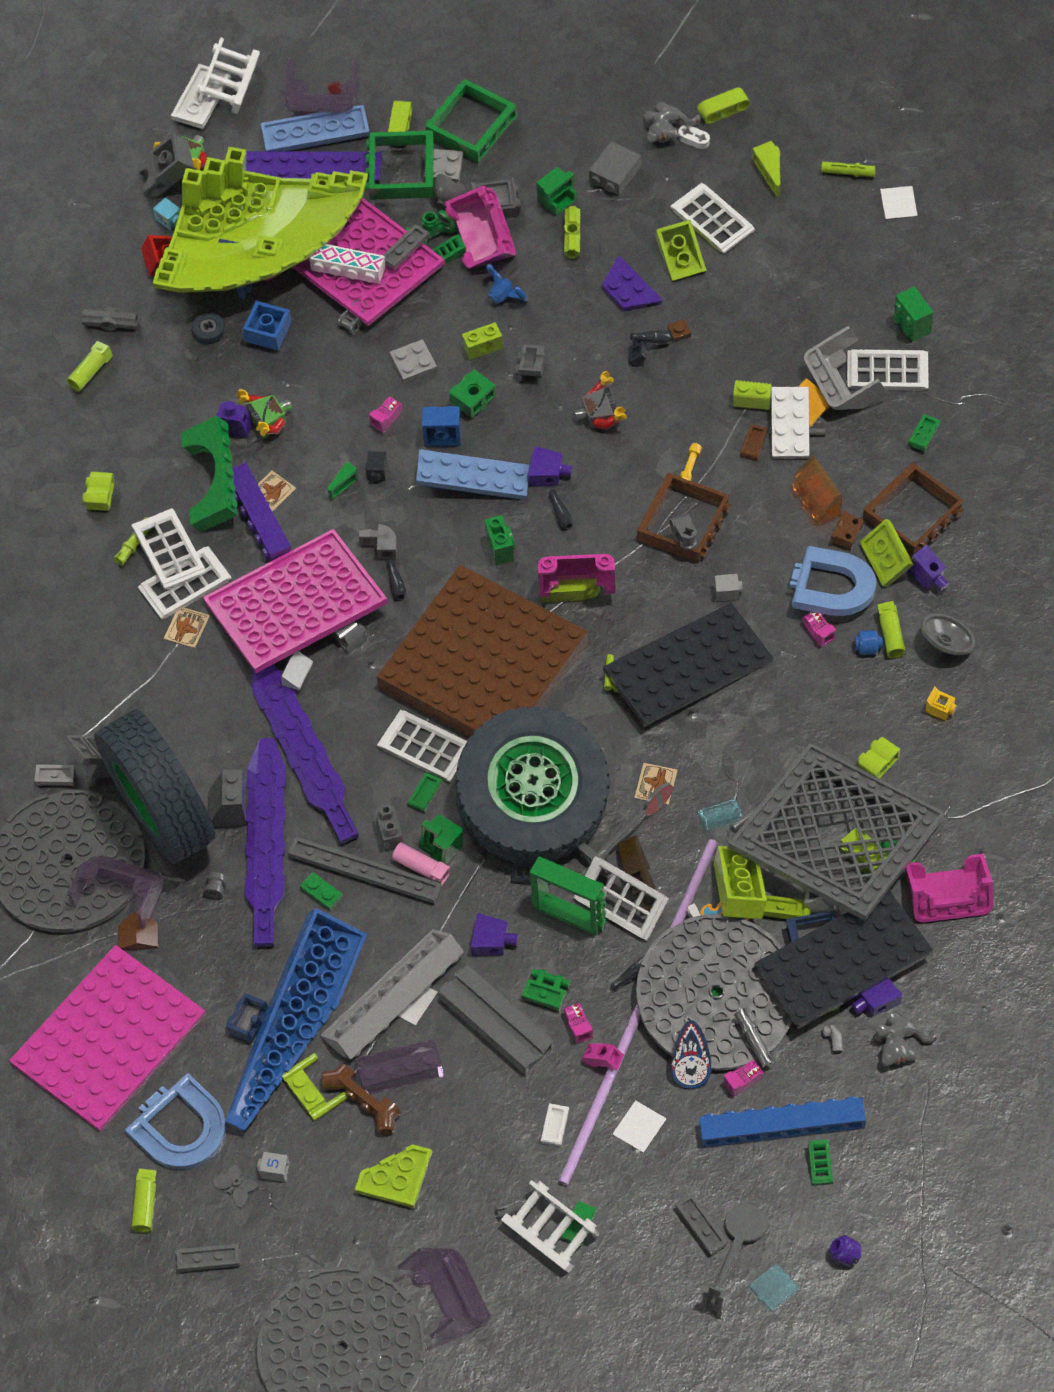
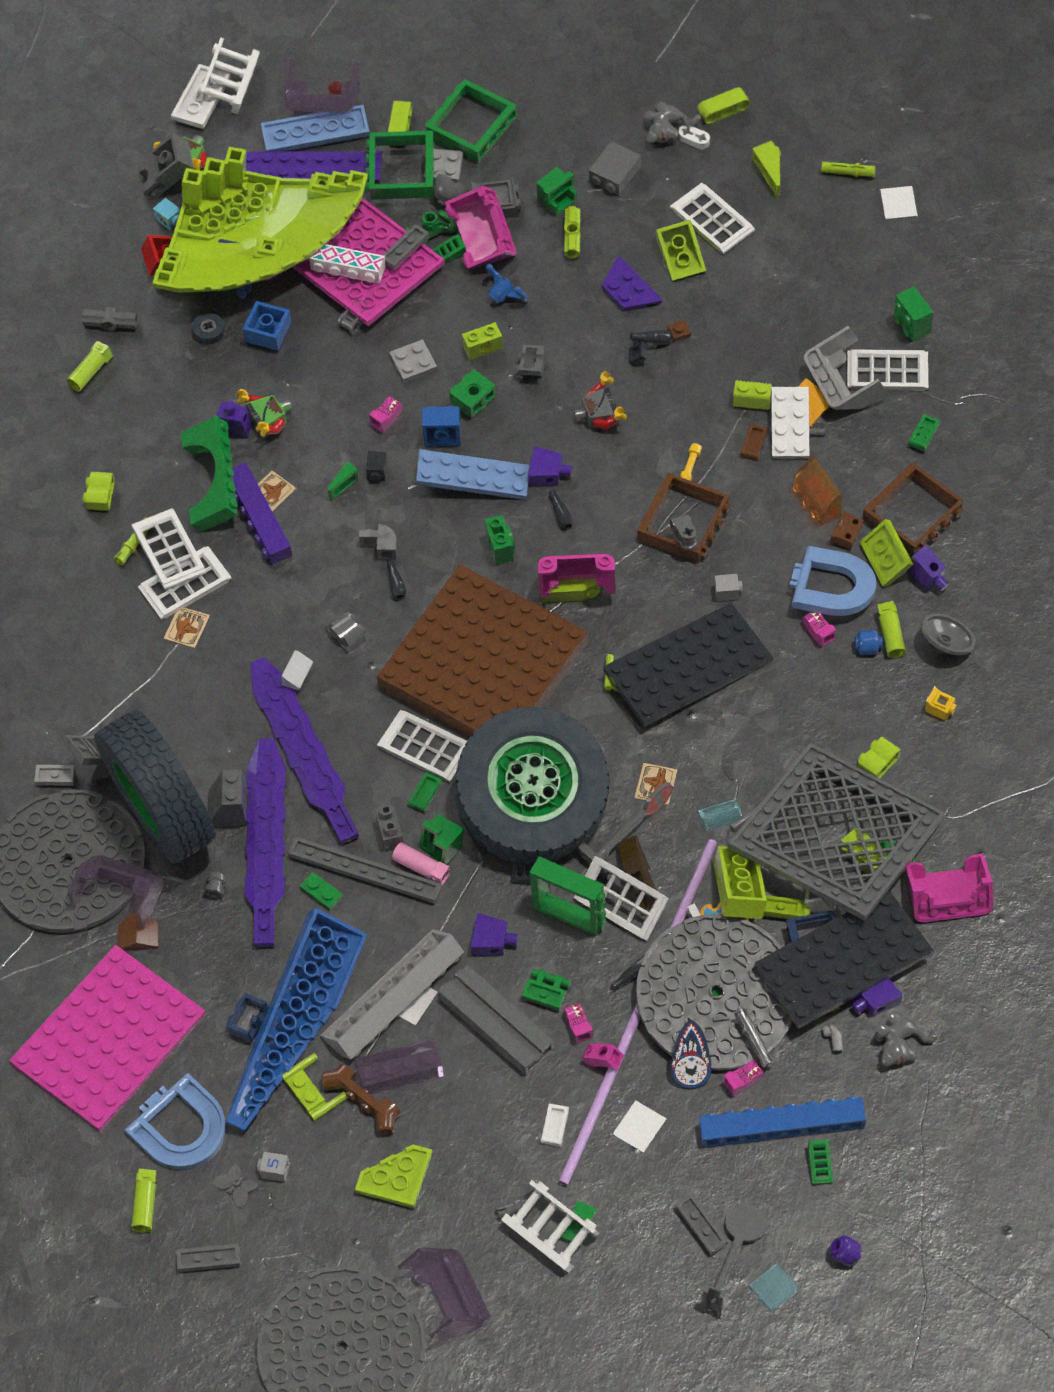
dark pink plate [203,529,388,673] -> none

